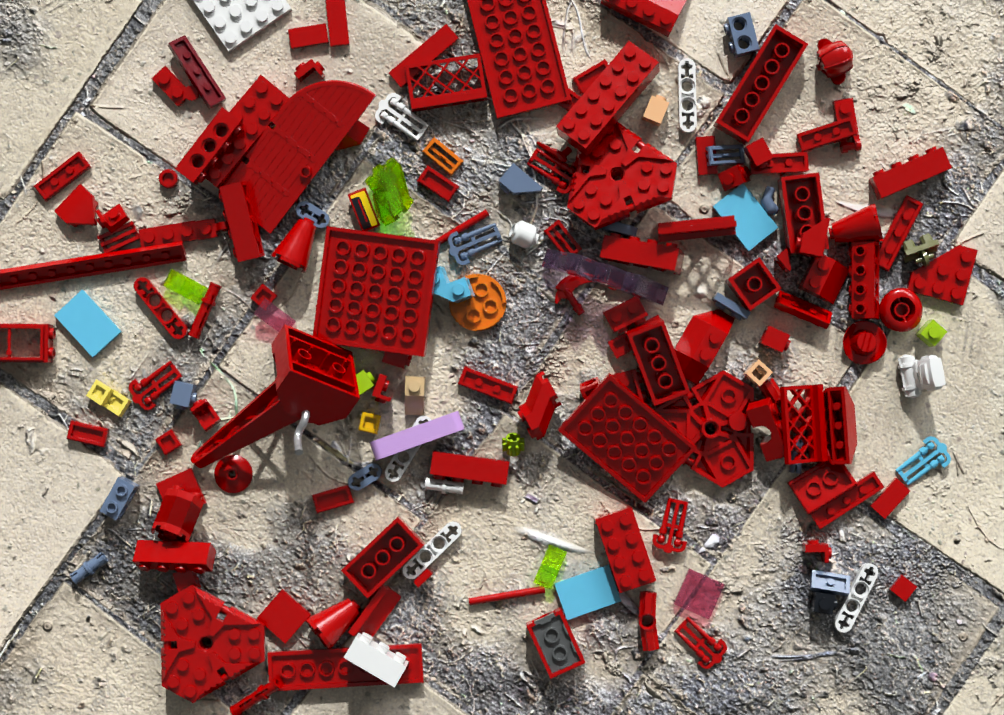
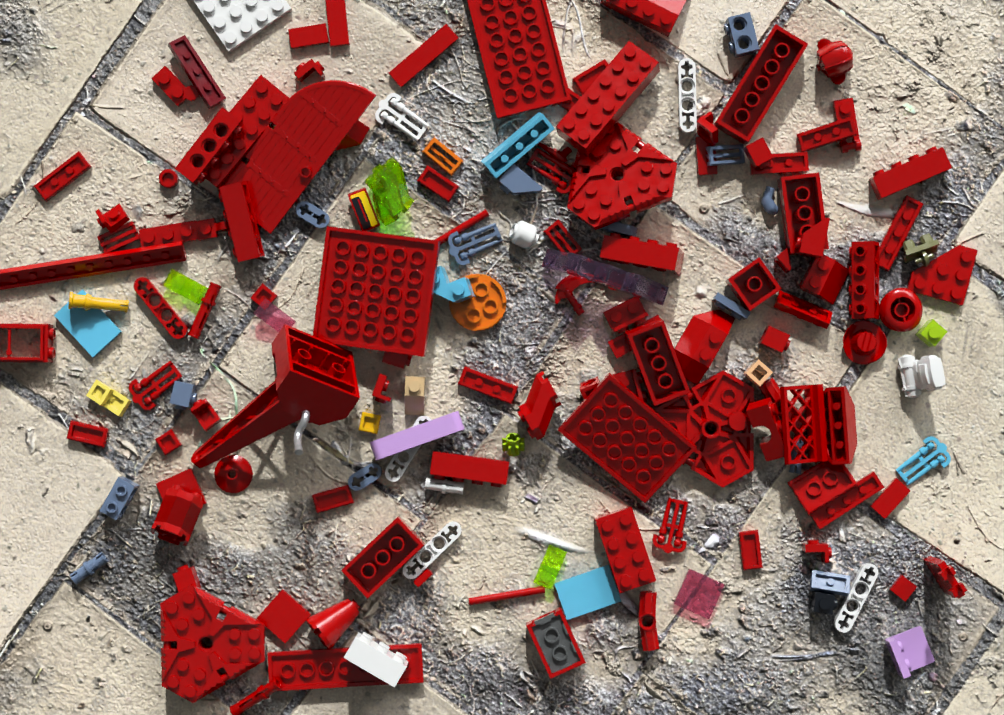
red slope [54,183,98,227] -> none
red brick [133,540,216,574] -> none
red cone [271,217,317,273] -> none
red panel [348,584,401,637] -> none
lime brick [356,370,376,396] -> none
red fence [405,53,487,112] -> none
light nougat brick [642,95,669,127] -> none
red fence [657,215,737,242] -> none
red piece [674,617,727,669] -> none
medium azure tile [712,184,779,251] -> none
red bracket [717,164,751,191] -> none
red cone [828,204,883,242] -> none
none -> yellow pin [68,292,129,313]
none -> medium azure brick [481,112,555,178]
none -> red bracket [696,112,718,146]
none -> red tile [738,530,763,570]
none -> lavender bracket [884,626,935,679]
none -> red tile [924,556,967,599]

